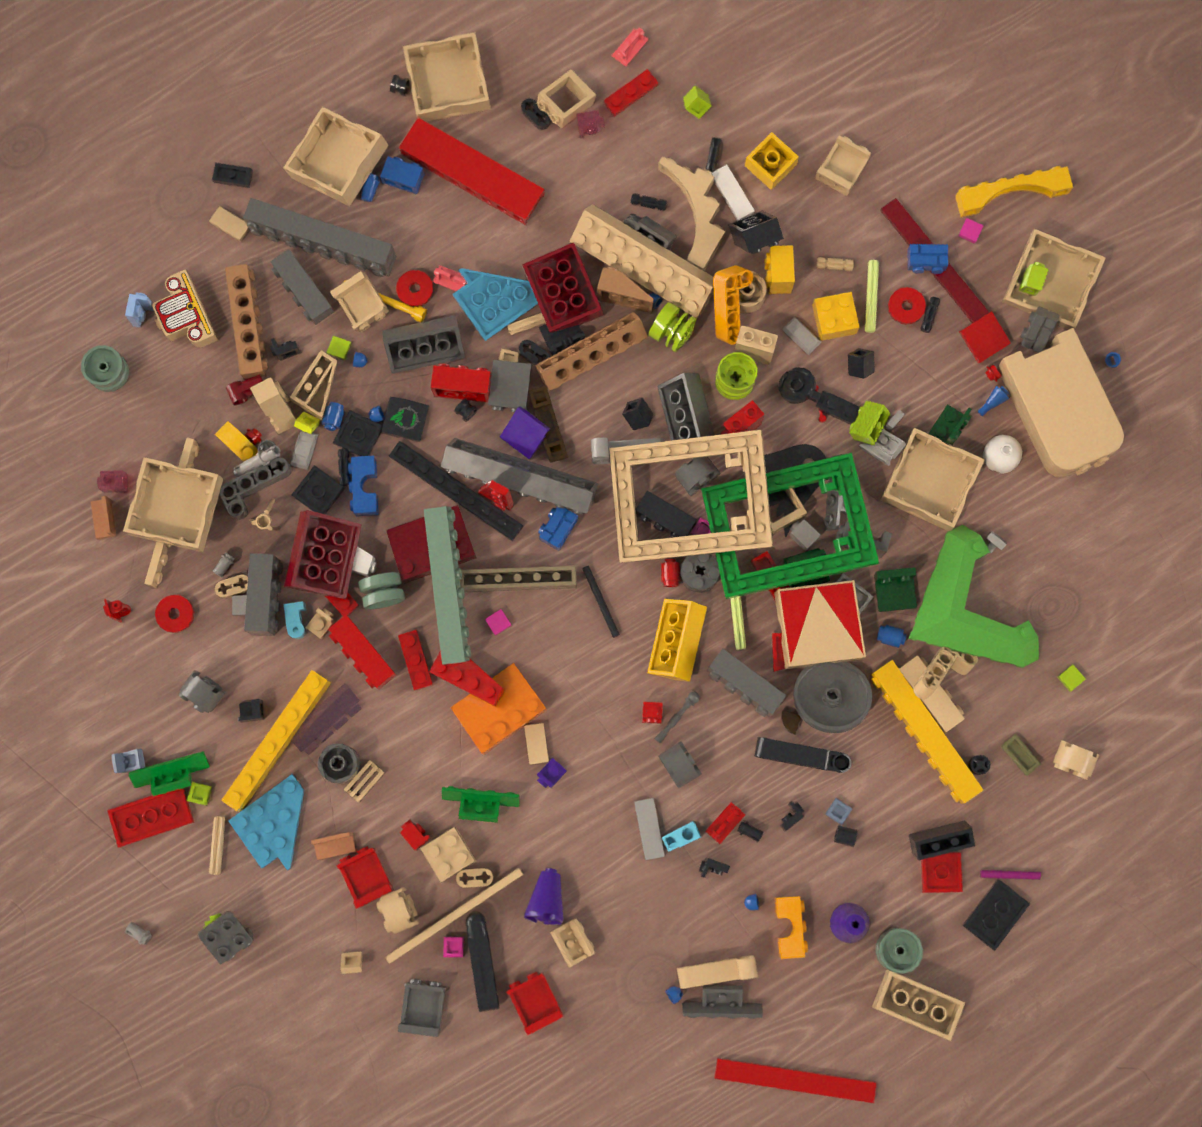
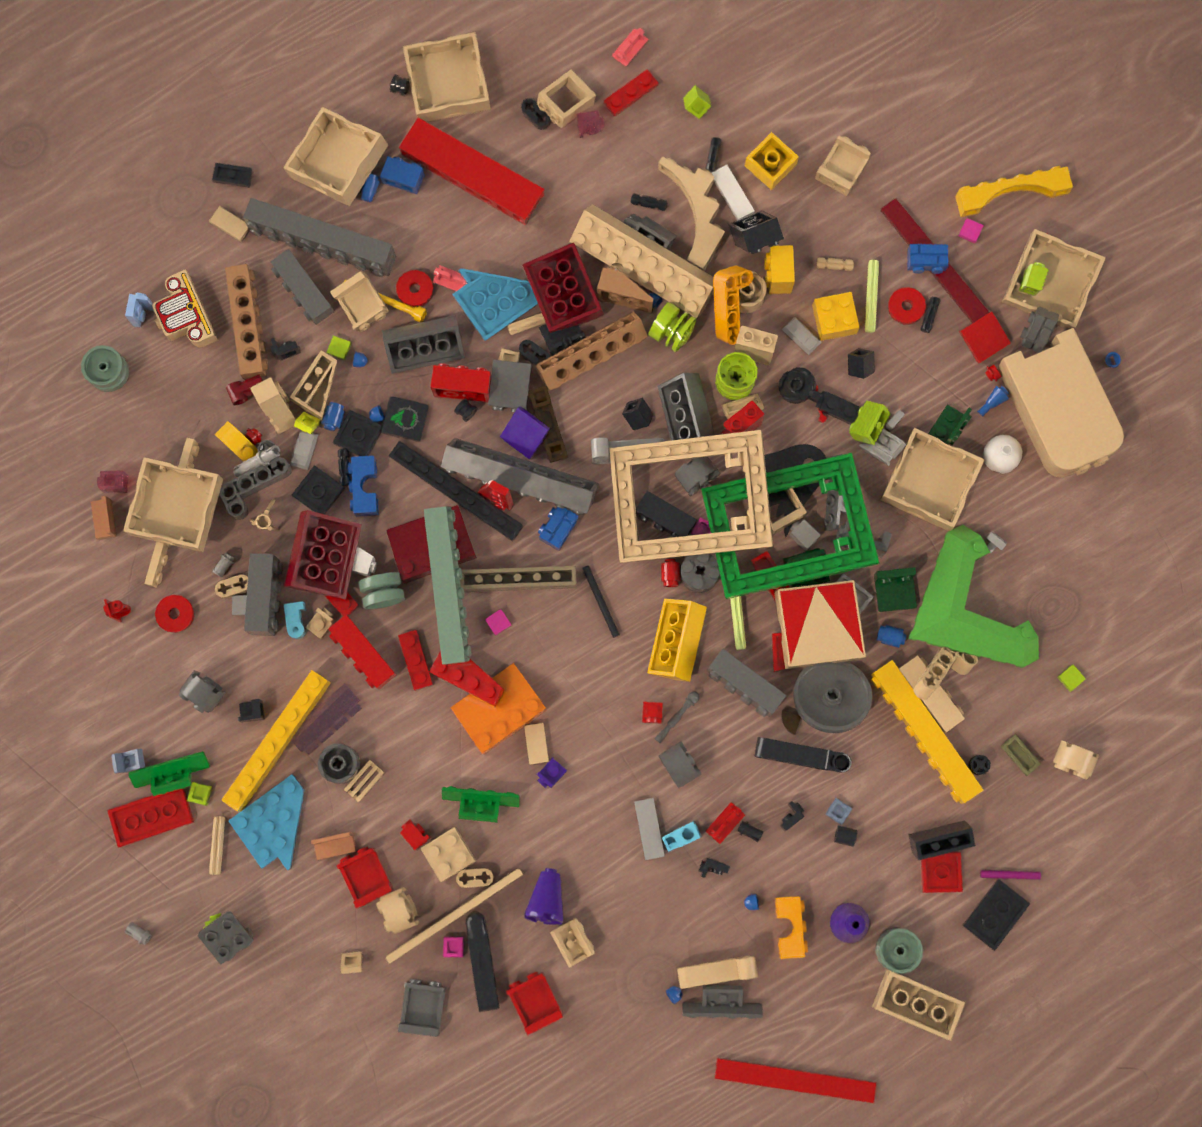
none -> tan tile [722,394,764,419]

